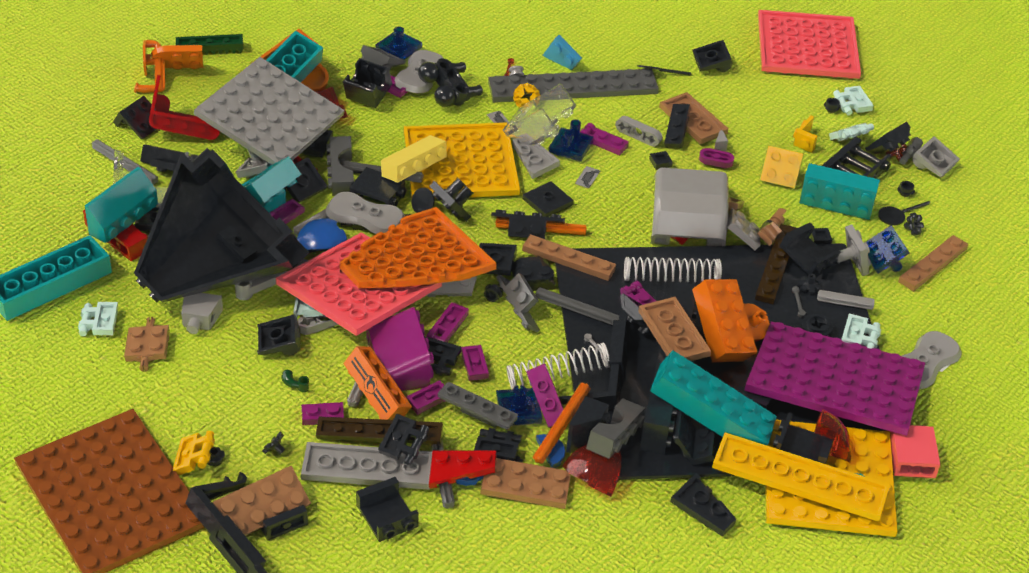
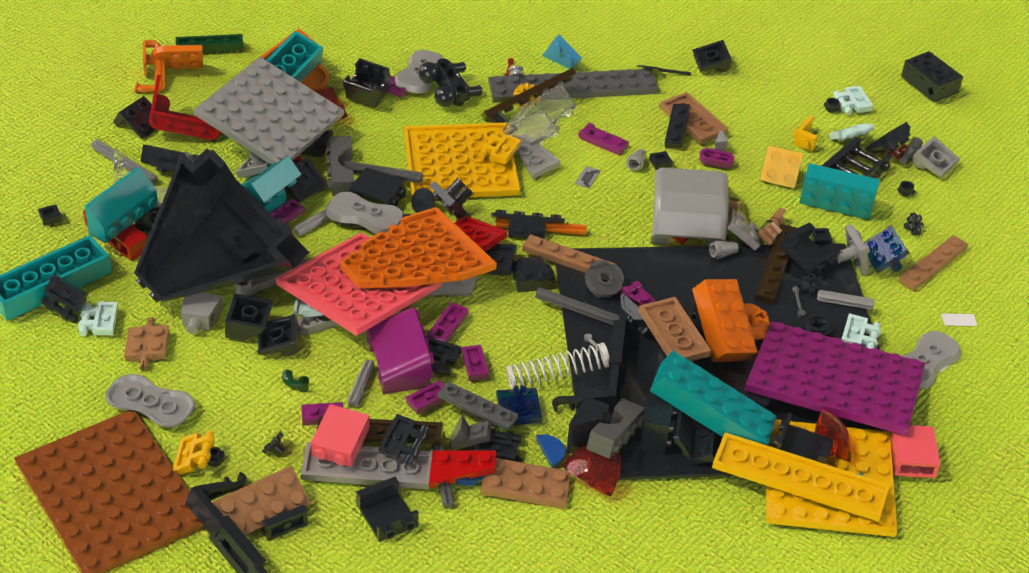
blue brick [297,218,347,252] -> none
orange brick [343,346,412,420] -> none
dark grey slope [361,45,406,70] -> none
plate [376,27,422,60] -> none
light yellow brick [381,135,447,183] -> none
black plate [484,284,503,302] -> none
dark grey bracket [496,273,540,333] -> none
black plate [523,181,574,217] -> none
magenta plate [526,363,564,428] -> none
orange axle [533,383,591,464] -> none
clear blue plate [549,120,594,162] -> none
light grey beam [615,116,663,147] -> none
white piece [624,257,722,282] -> none
black wing [670,473,736,537] -> none
coral plate [758,10,861,79] -> none
black piece [878,201,930,226] -> none
none -> black plate [38,204,62,226]
none -> black plate [41,274,88,323]
none -> light grey plate [105,374,195,428]
none -> black slope [225,293,274,341]
none -> coral brick [310,404,370,467]
none -> dark grey slope [450,415,491,450]
none -> red wing [454,215,508,252]
none -> yellow plate [478,133,521,165]
none -> dark brown plate [481,68,576,121]
none -> dark grey plate [585,260,624,298]
none -> light grey cone [627,149,646,171]
none -> light grey cone [709,240,739,259]
none -> black piece [901,51,963,102]
none -> white sticker [941,314,977,326]

